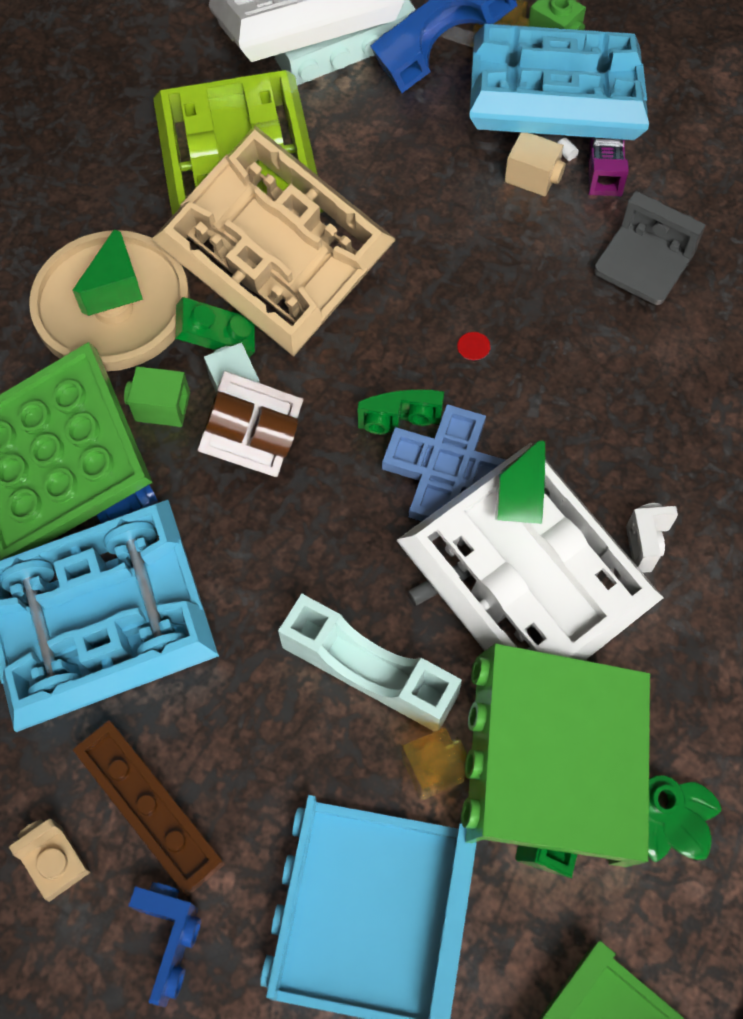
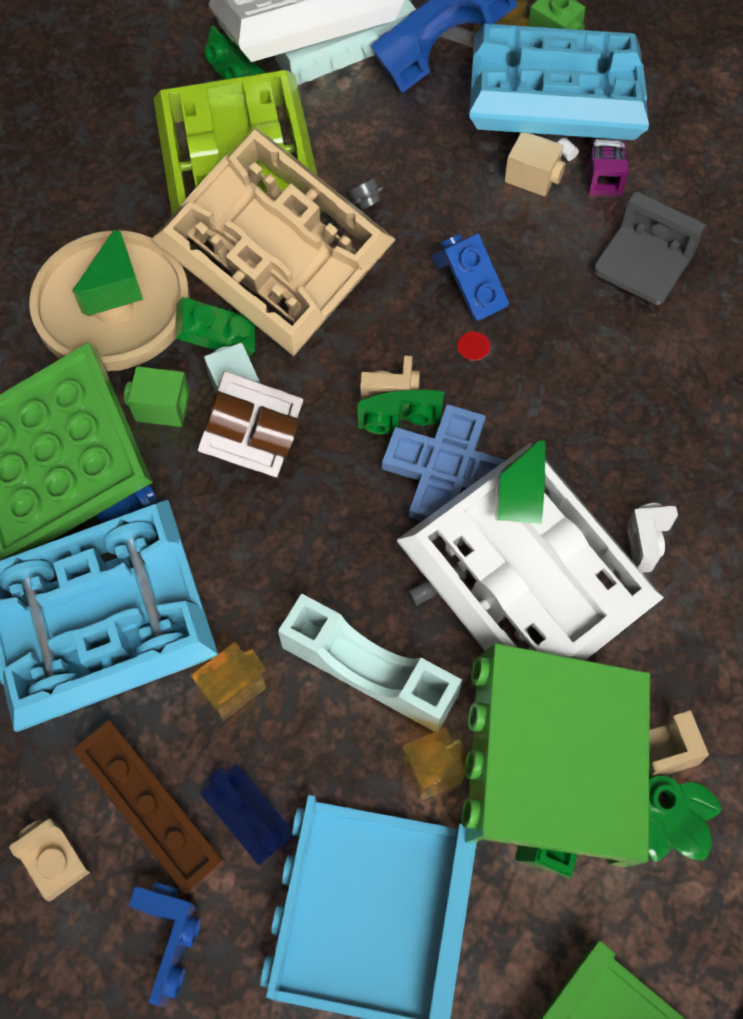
none -> clear yellow brick [191,642,266,722]
none -> clear blue hinge [201,763,293,866]
none -> green hinge [204,26,264,80]
none -> dark grey plate [348,177,383,210]
none -> tan bracket [360,355,420,400]
none -> blue bracket [431,233,509,321]
none -> tan panel [649,710,709,778]

